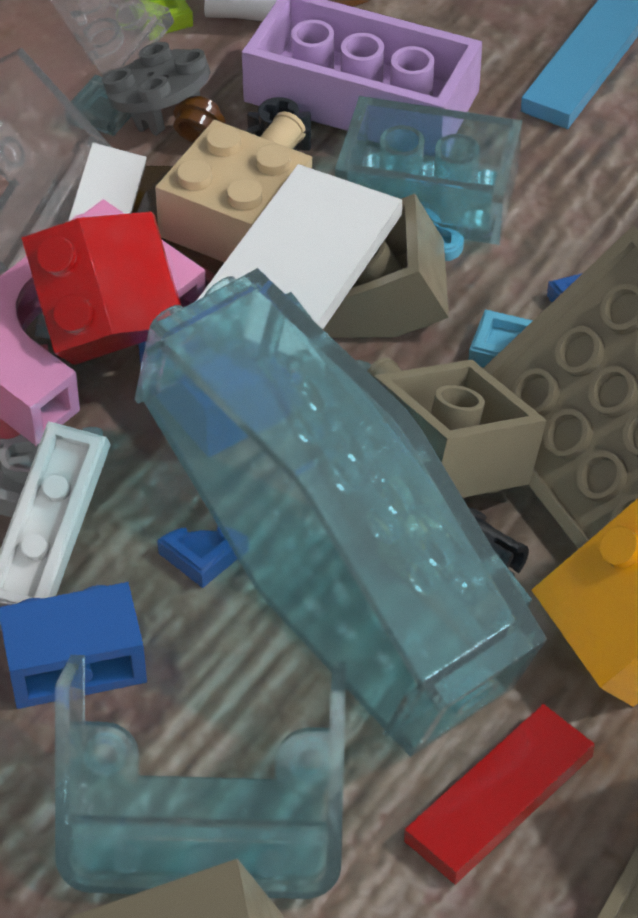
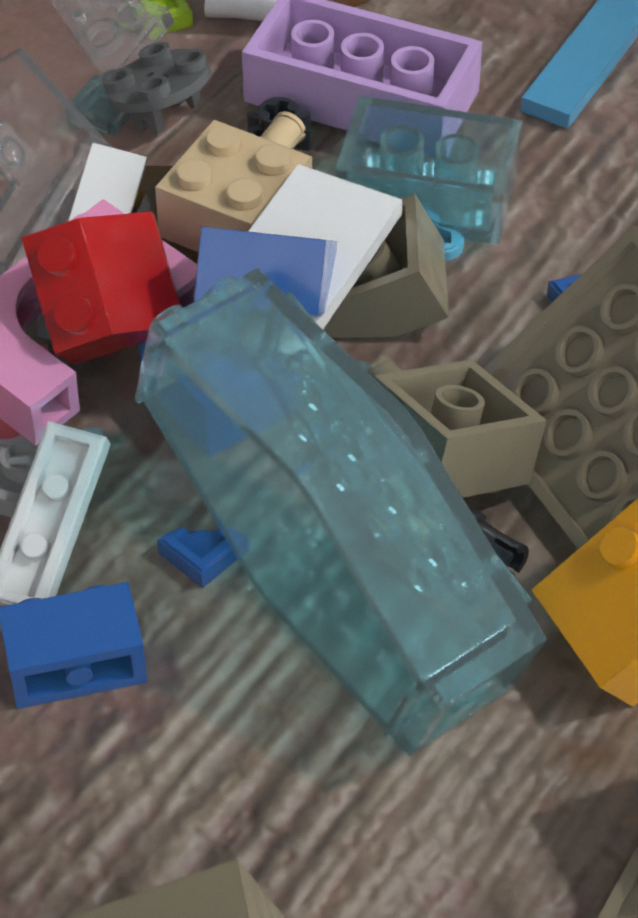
clear light blue windscreen [55,655,347,899] -> none
reddish brown plate [173,96,226,143] -> none
red tile [404,704,595,885] -> none
medium azure tile [468,309,533,367] -> none
none -> slope [194,227,338,326]

